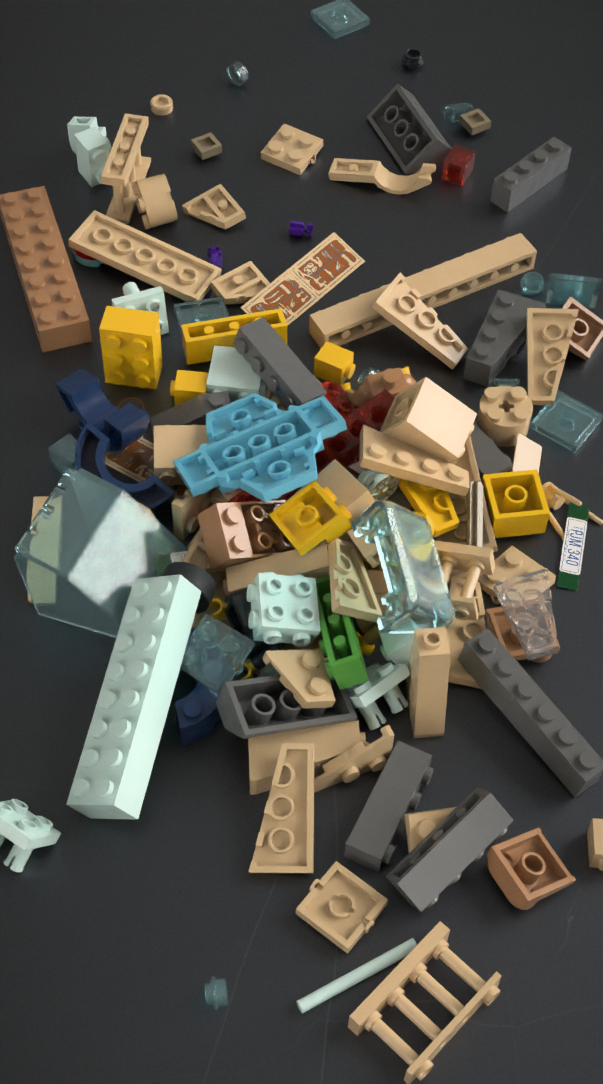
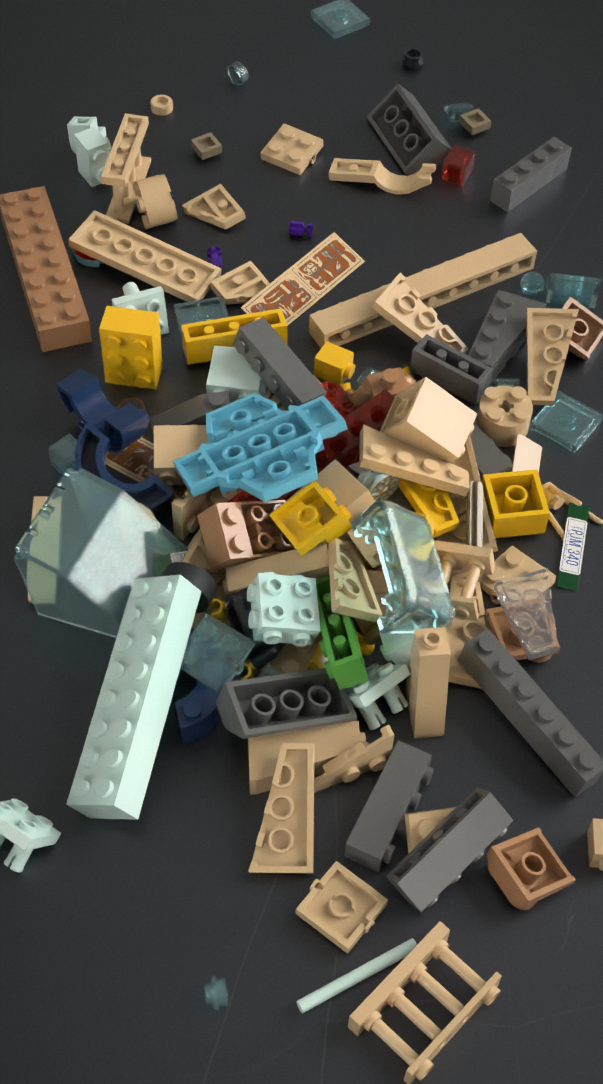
yellow brick [170,370,209,406] -> none
tan wing [263,649,336,709] -> none
none -> dark grey brick [410,334,493,405]

